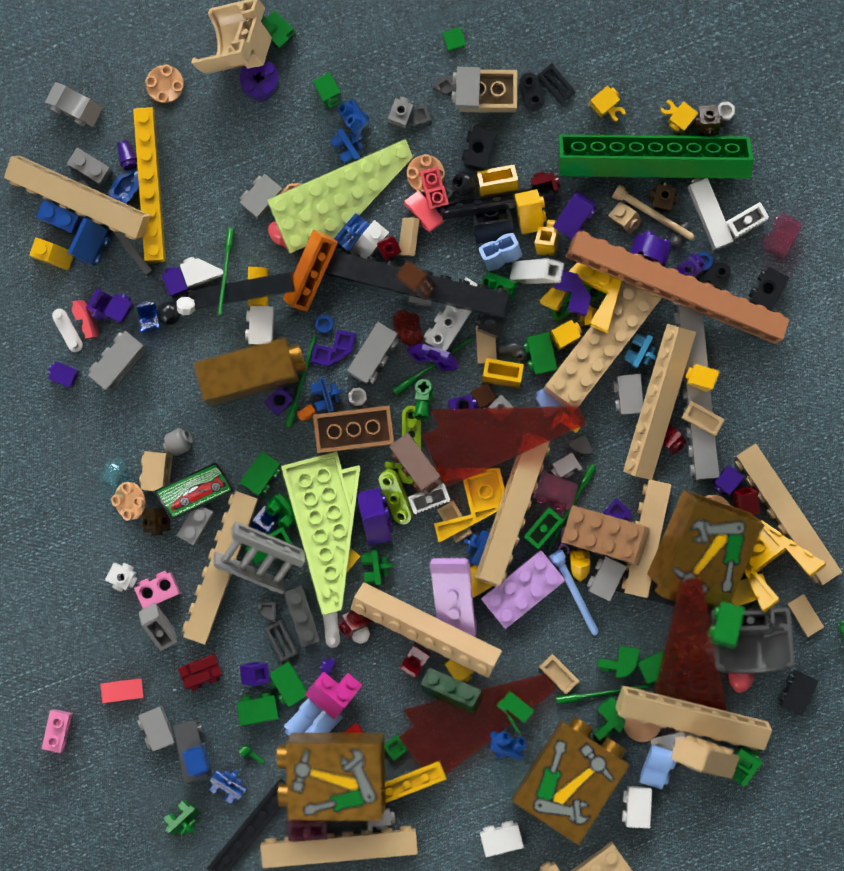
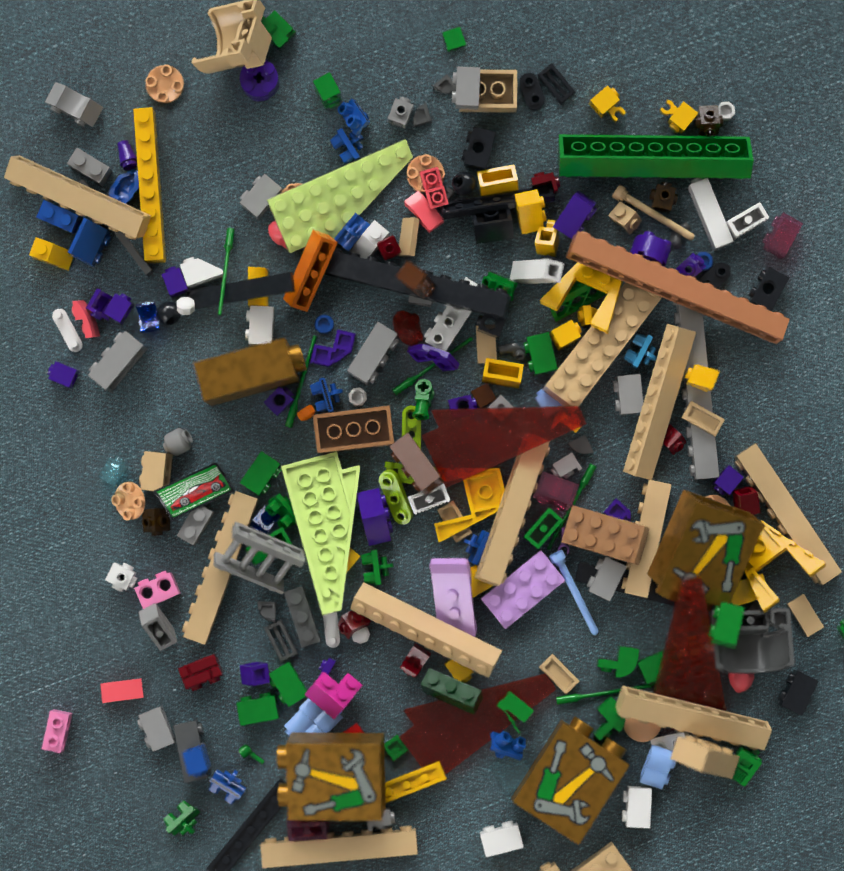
light blue brick [479,233,522,271] -> none
dark purple tile [553,270,591,316] -> none
yellow plate [570,550,590,582] -> none

